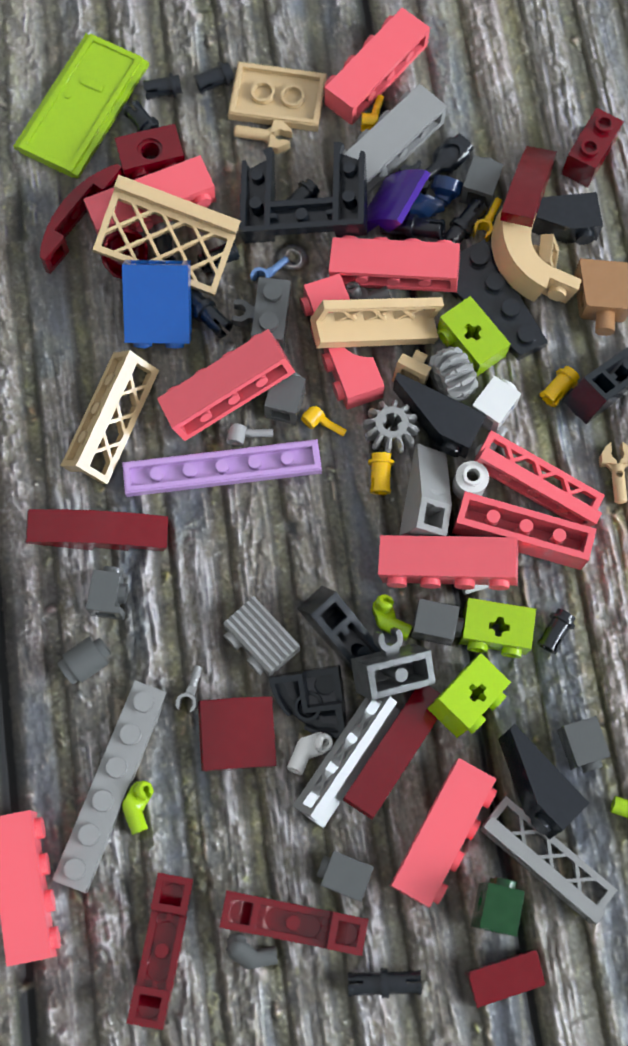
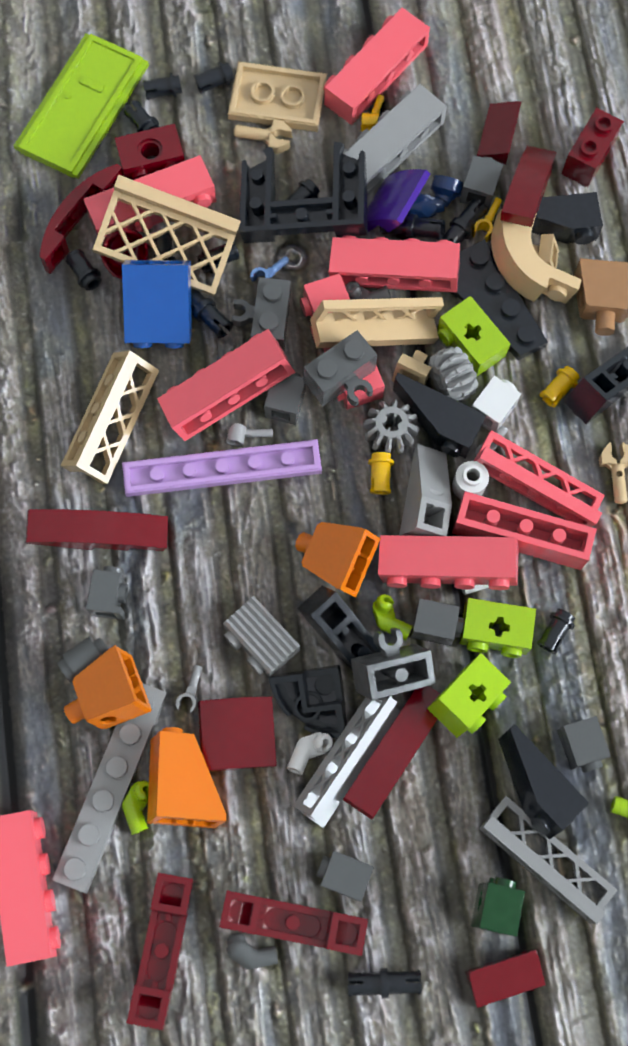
yellow hand [301,406,347,437] -> none
coral brick [389,758,497,908] -> none
black piece [399,134,474,194] -> none
none -> orange torso [64,645,152,729]
none -> black pin [65,249,102,291]
none -> orange slope [147,727,226,828]
none -> orange torso [295,522,381,598]
none -> dark grey brick [303,330,378,407]
none -> dark red slope [477,101,522,165]

